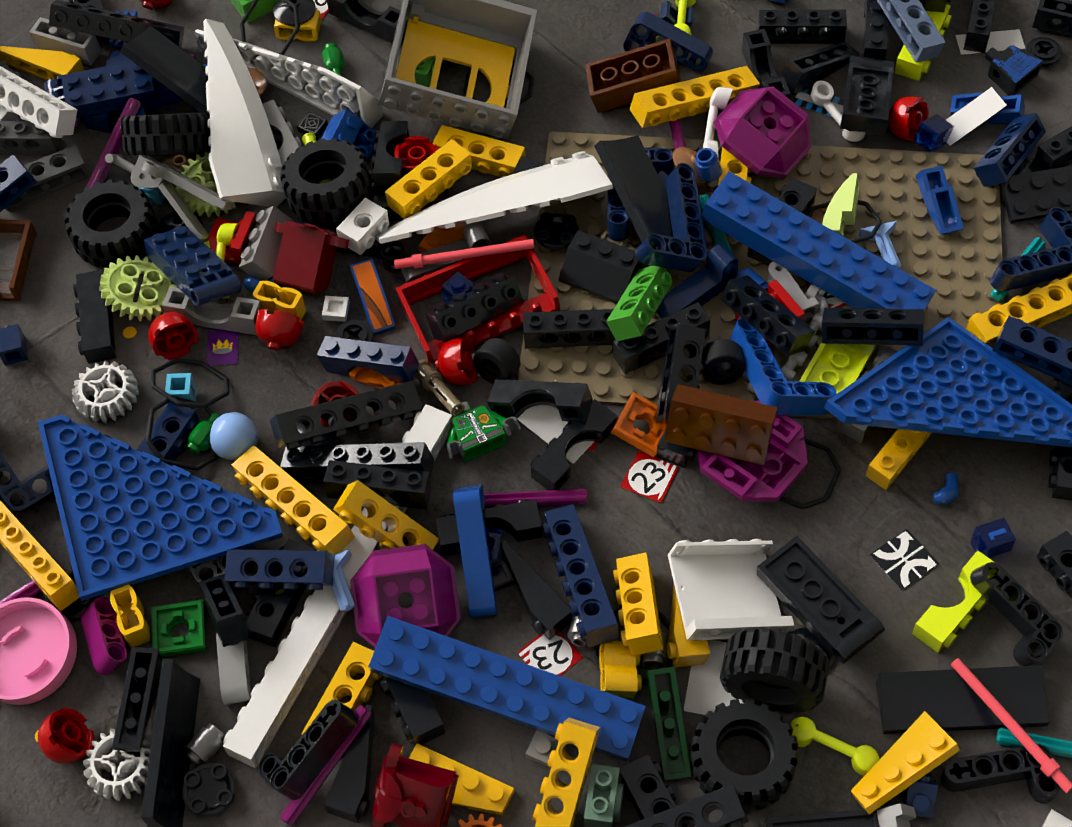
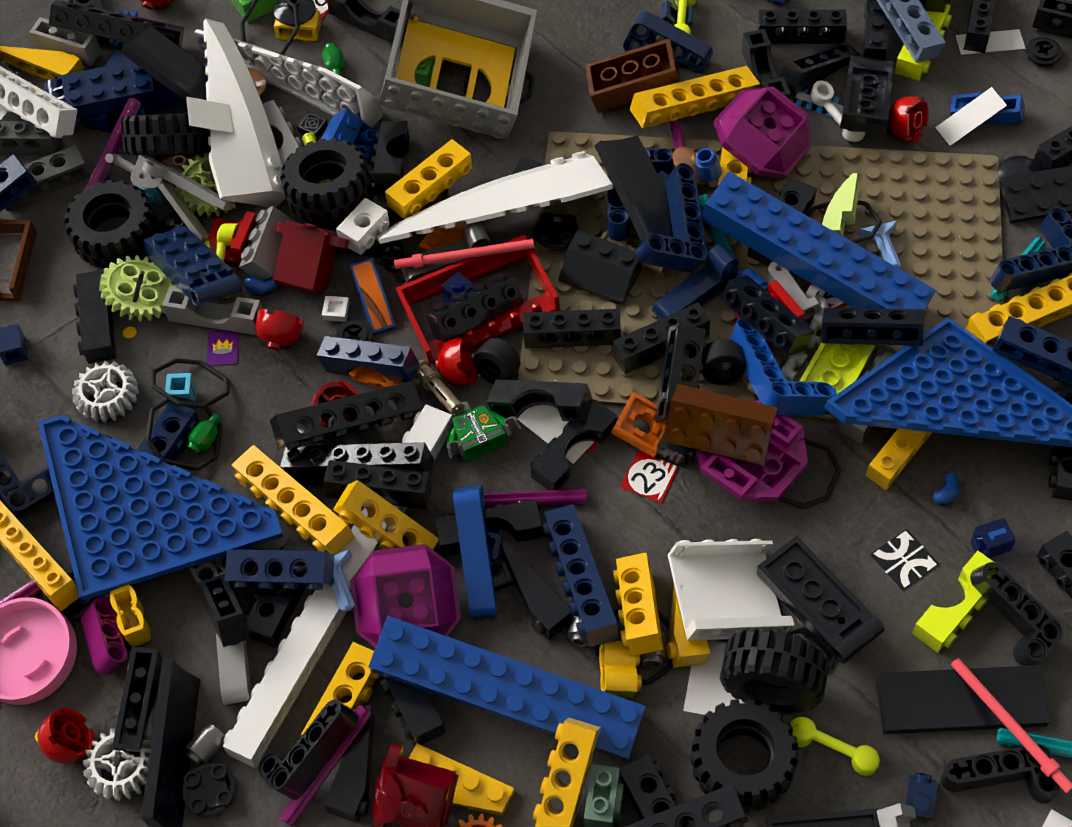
red cylinder [148,312,198,360] -> none
green piece [151,600,207,657] -> none
light blue helmet [210,412,258,461] -> none
yellow brick [252,281,306,322] -> none
red cylinder [394,136,438,176] -> none
yellow brick [432,125,526,178] -> none
sticker [518,632,583,676] -> none
light grey plate [525,730,559,768] -> none
bright green brick [606,266,673,341] -> none
dark green slope [646,667,692,781] -> none
white piece [703,87,733,156] -> none
yellow wing [851,711,960,814] -> none
clear blue brick [914,114,954,152] -> none
blue slope [915,165,964,235] -> none
dark blue brick [974,113,1046,187] -> none
black torso [985,45,1043,96] -> none
none -> white sticker [186,97,233,133]

